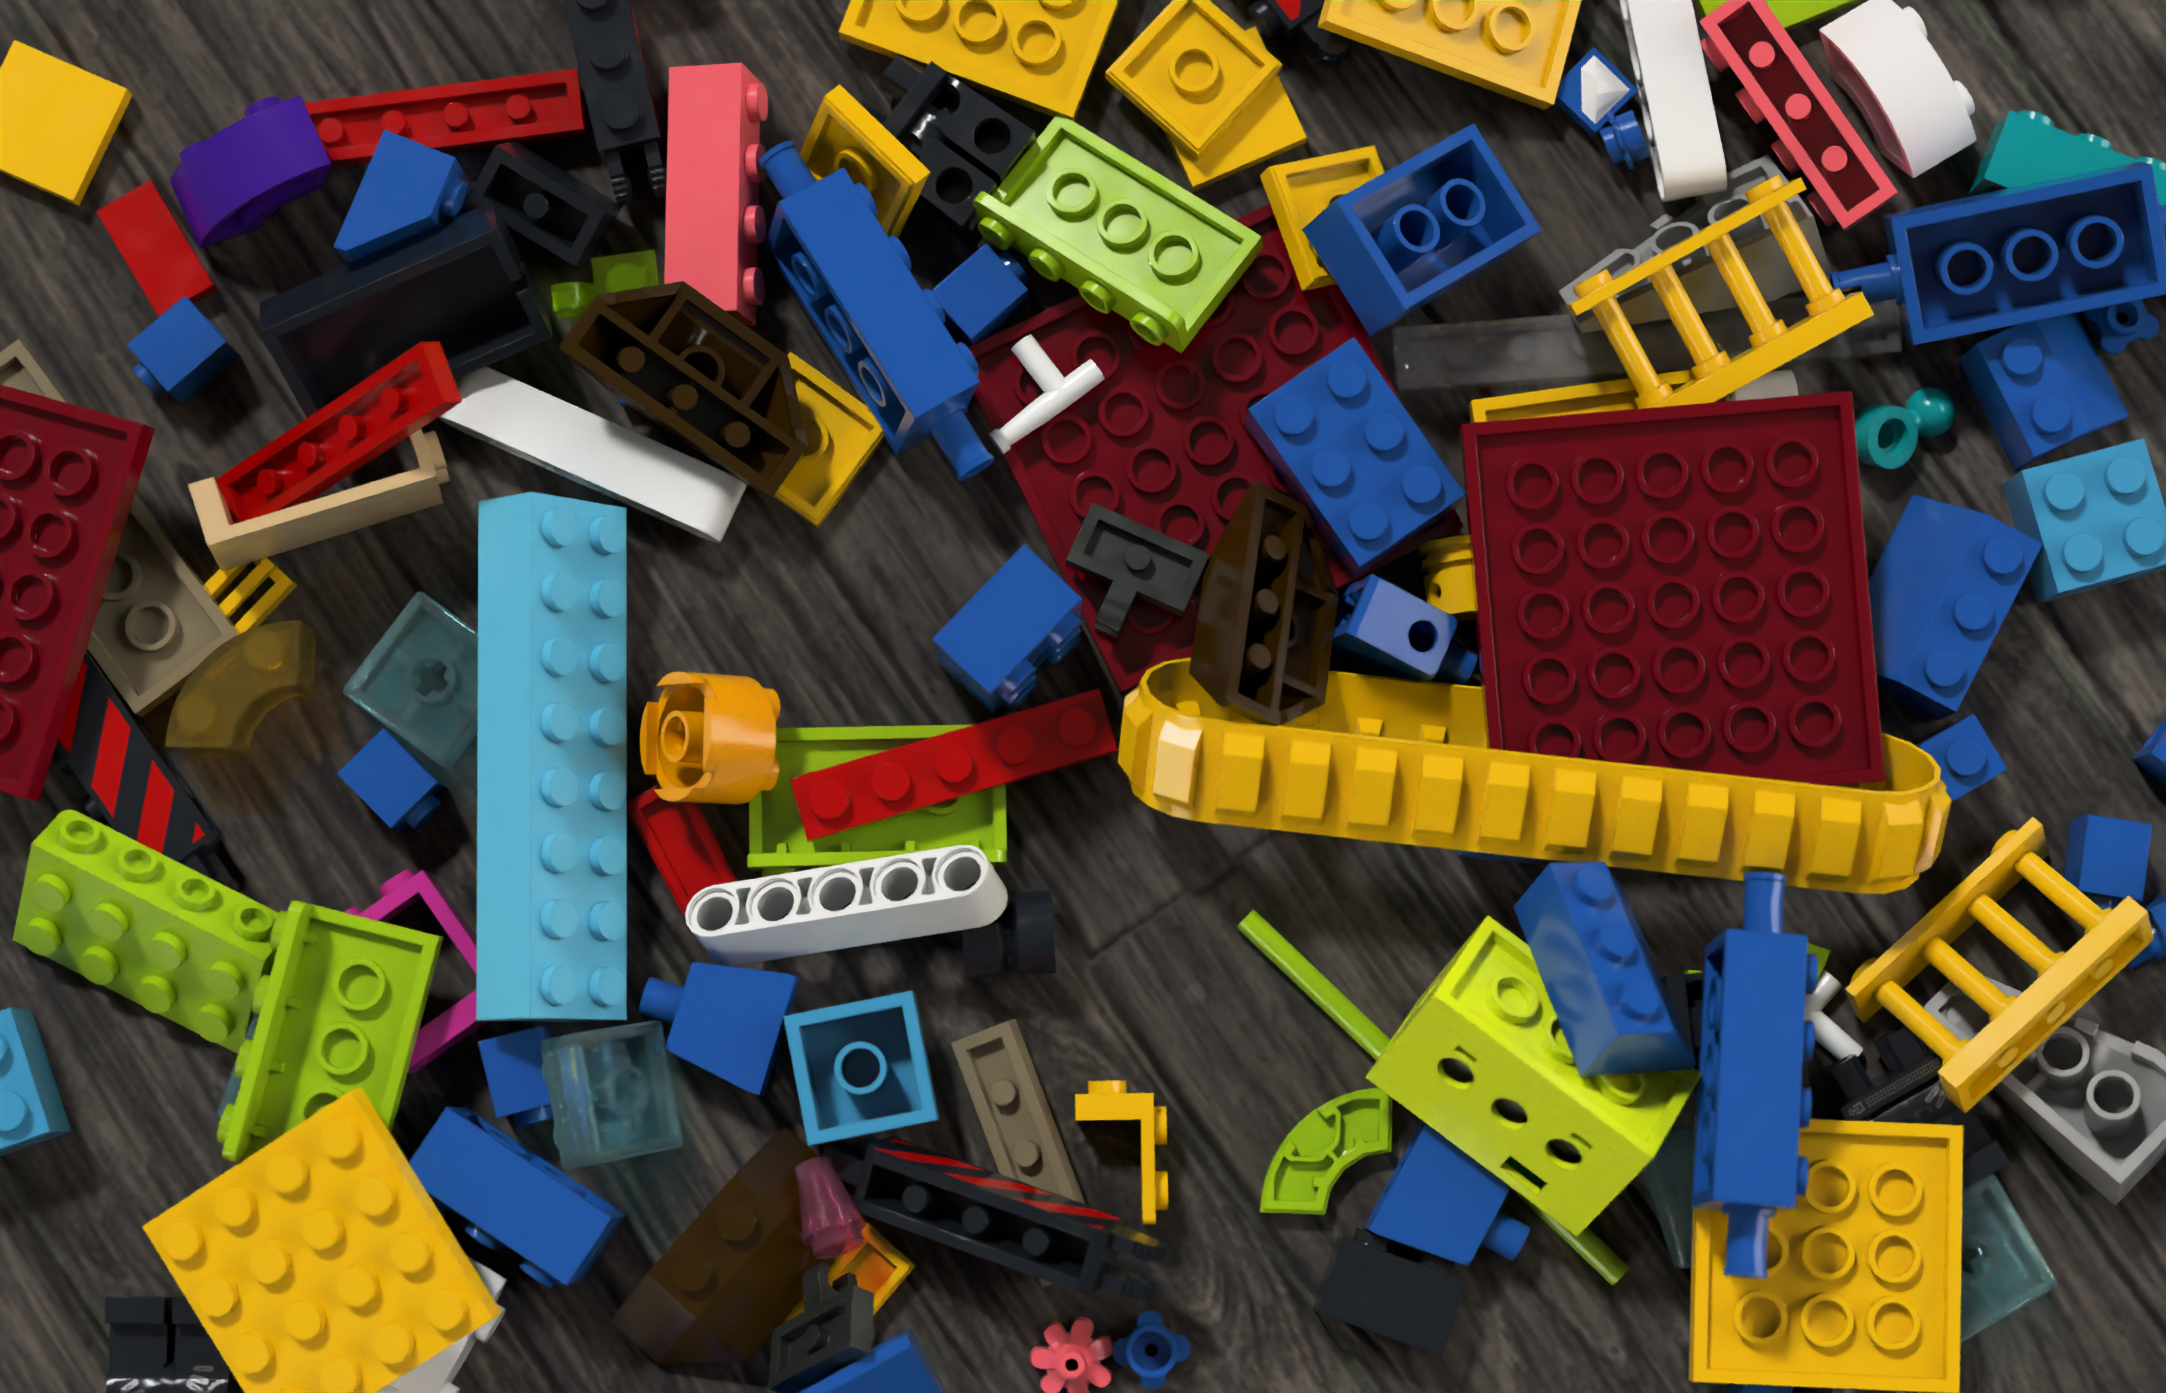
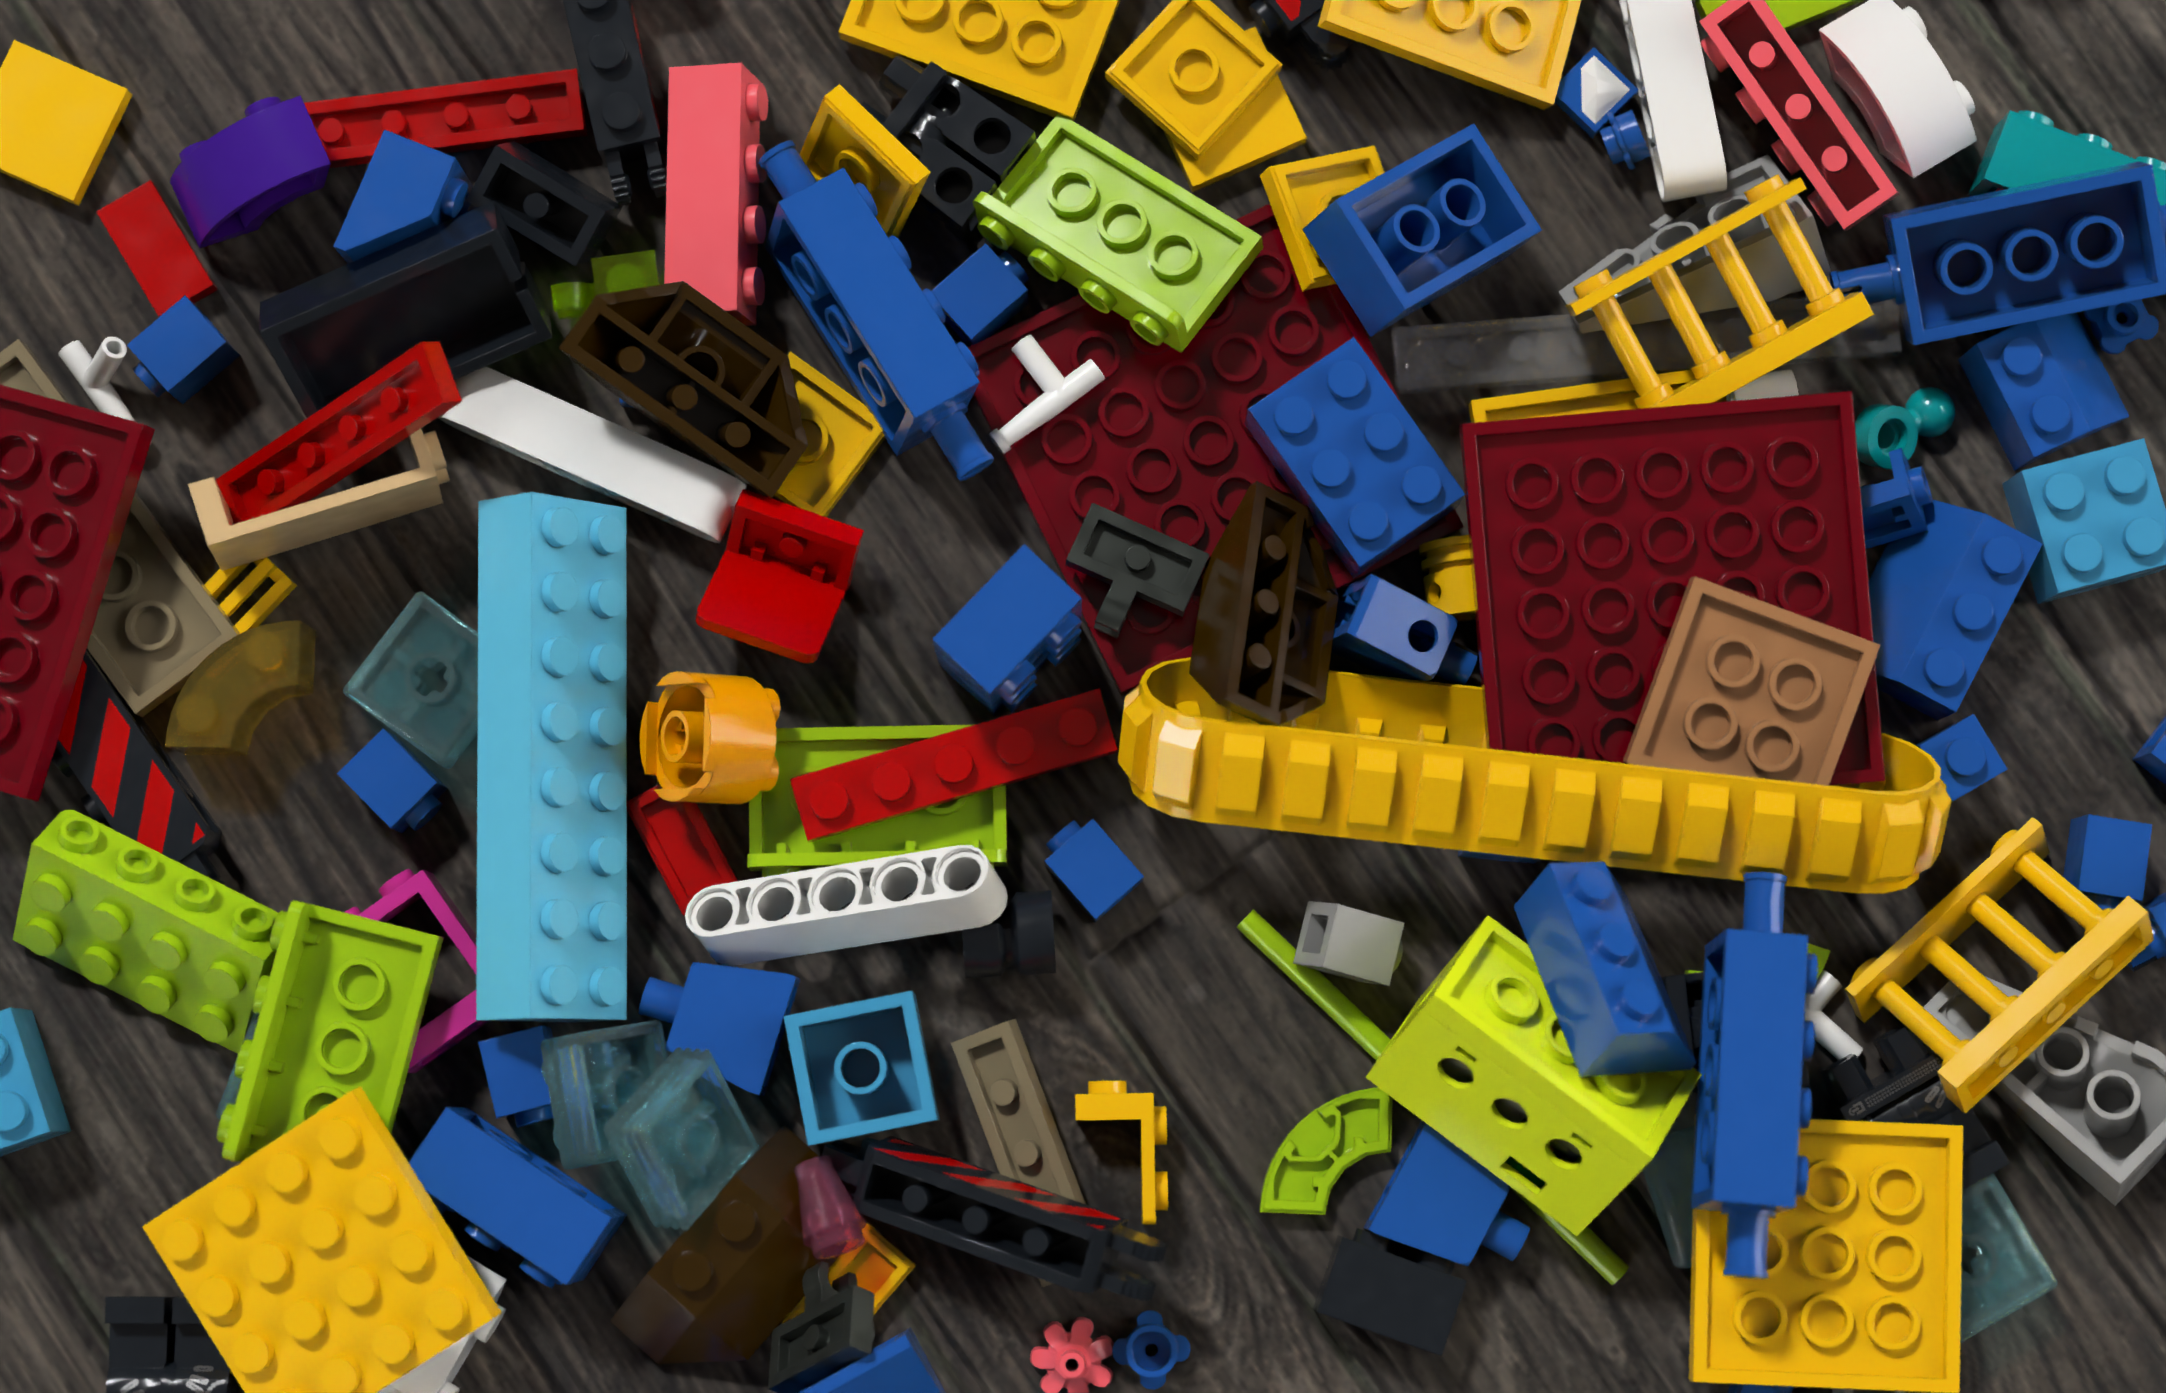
none -> white piece [58,337,152,443]
none -> clear light blue brick [603,1047,759,1231]
none -> red bracket [695,489,864,664]
none -> blue brick [1044,819,1144,923]
none -> light grey brick [1293,901,1404,986]
none -> medium nougat plate [1623,576,1880,786]
none -> blue bracket [1860,448,1933,549]

